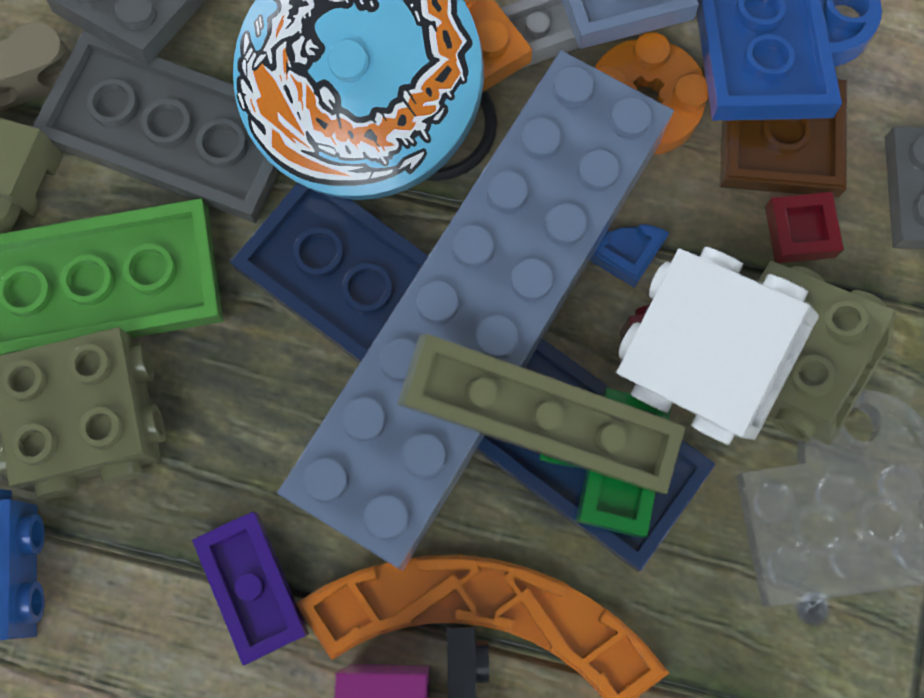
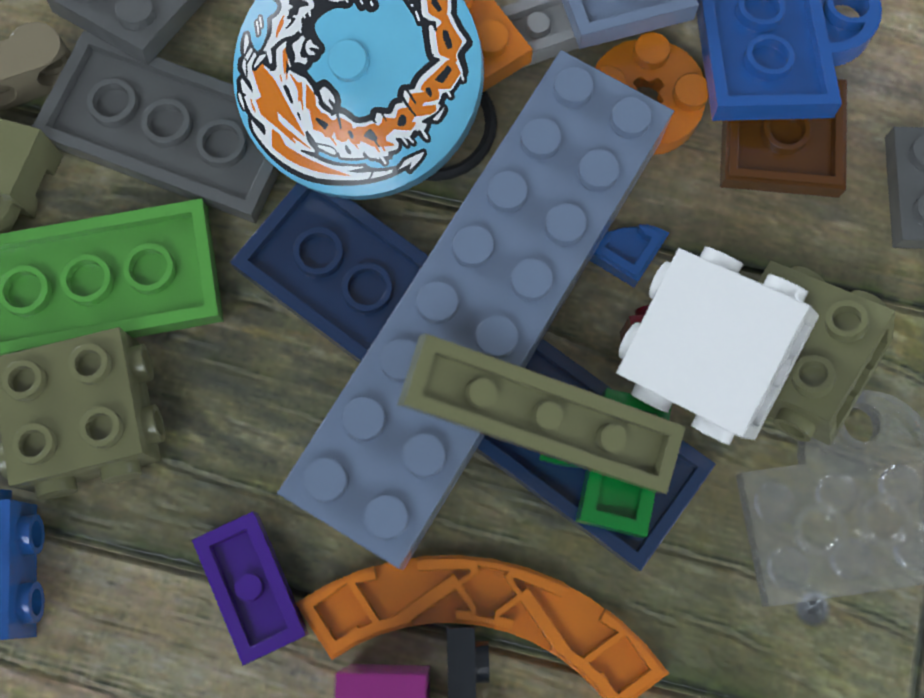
dark red plate [765,192,844,263] -> none

